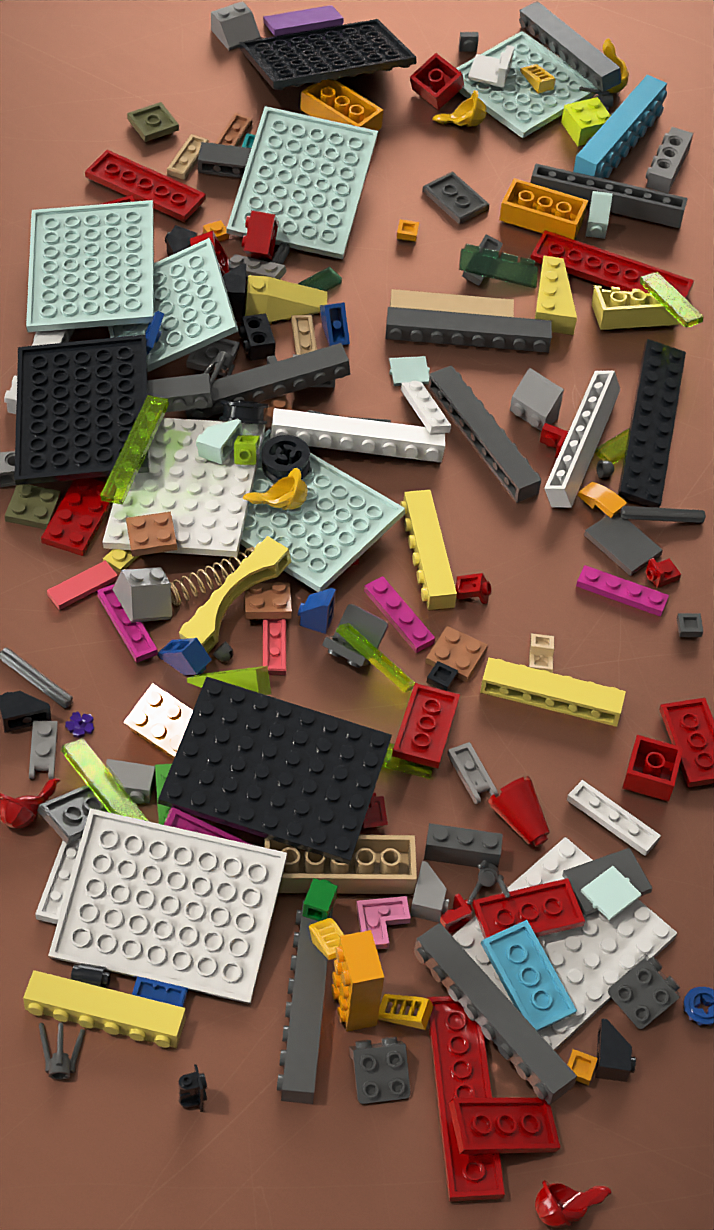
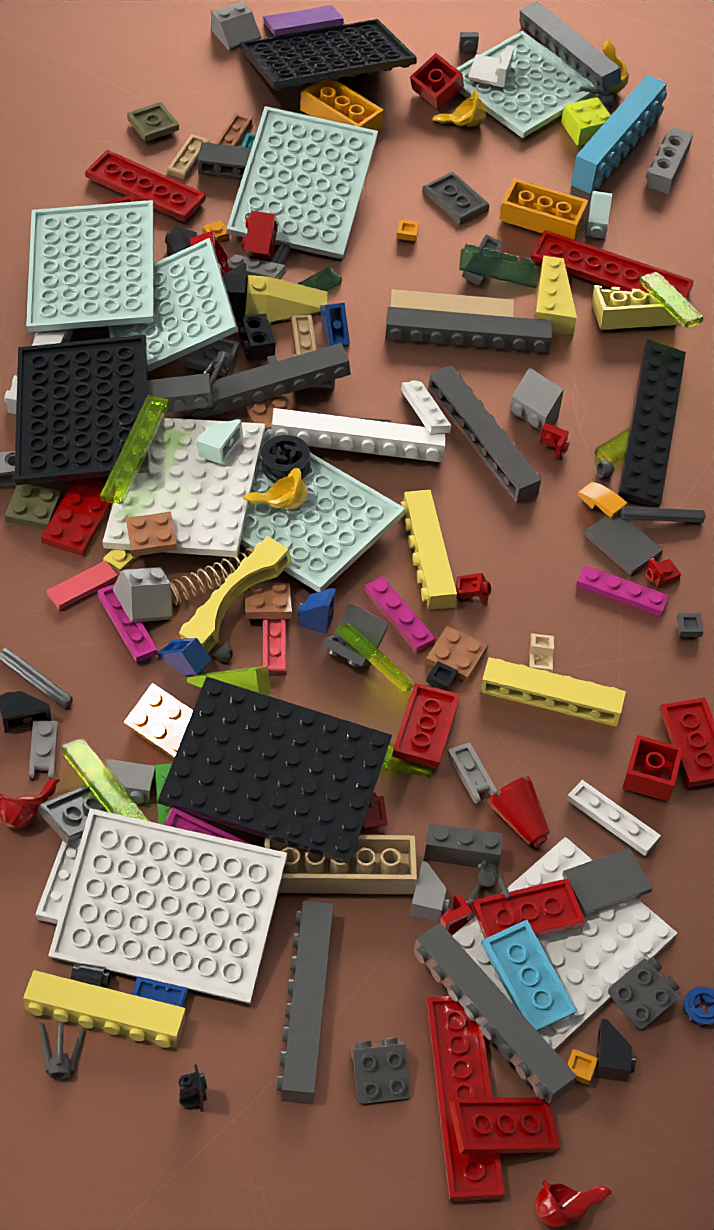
dark purple plant [65,711,94,738] -> none
blue plate [145,311,164,355] -> none
black wheel [219,400,268,424] -> none
lime bracket [234,435,260,465] -> none
green brick [302,878,338,921] -> none
yellow slope [309,918,344,960] -> none
light orange brick [331,930,384,1032] -> none
bright pink plate [356,896,411,949] -> none
yellow slope [378,994,433,1030] -> none
light aqua piece [389,356,430,386] -> none
yellow slope [520,64,556,93] -> none
dark grey brick [530,164,688,228] -> none
white brick [544,371,621,508] -> none
light aqua piece [581,866,642,921] -> none

